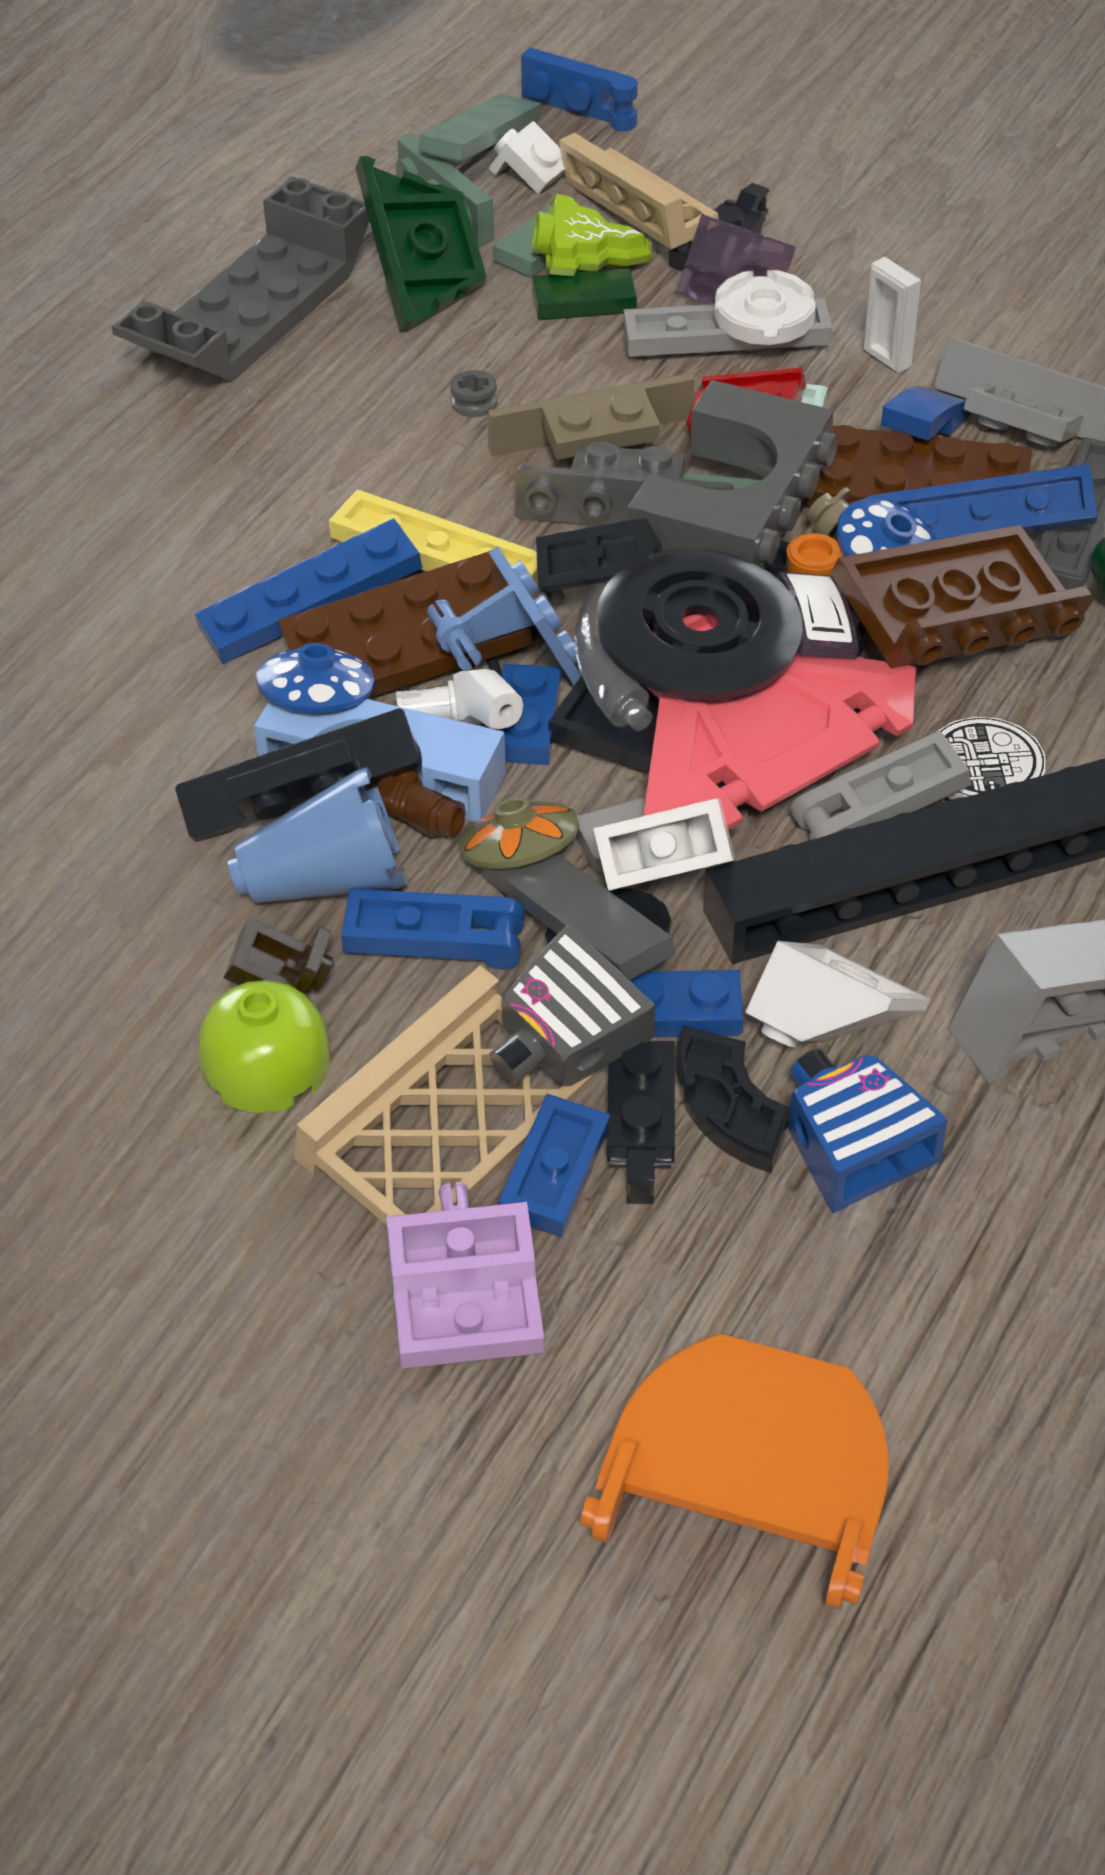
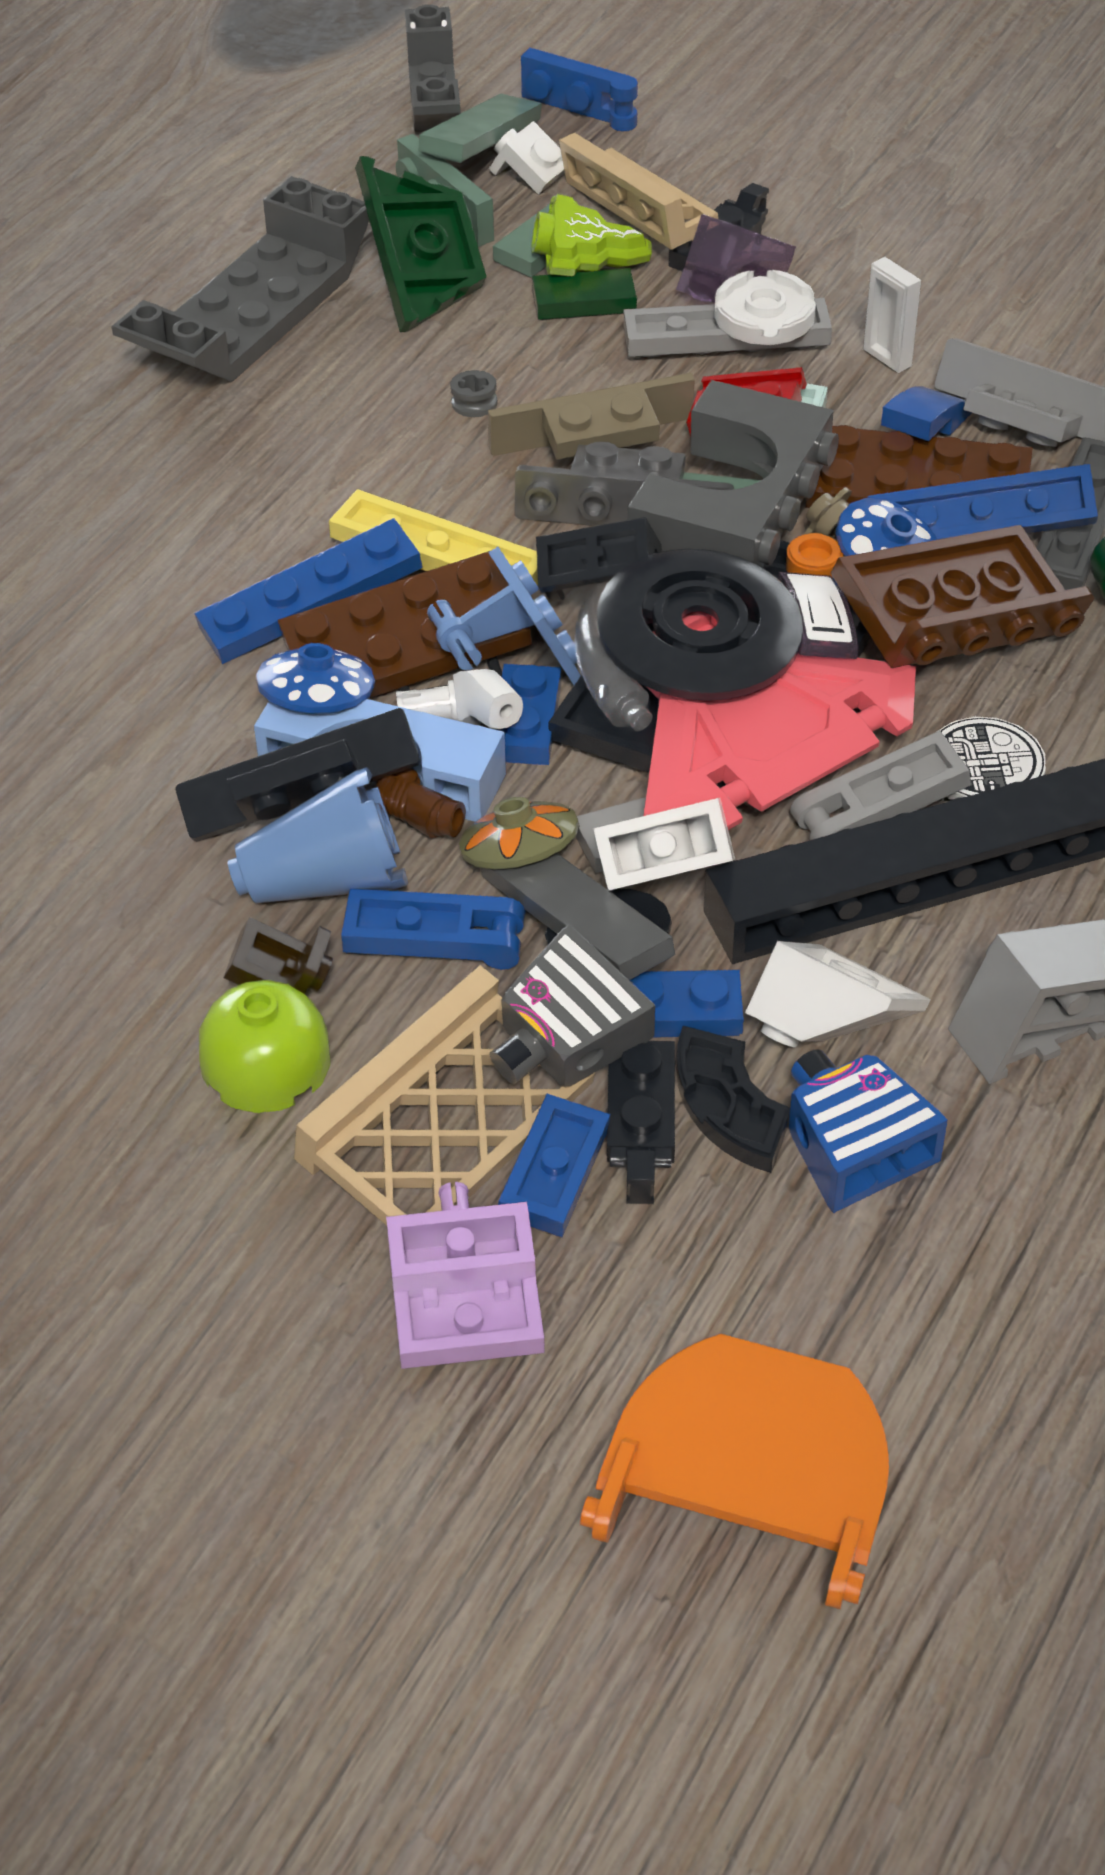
none -> dark grey slope [405,4,461,131]

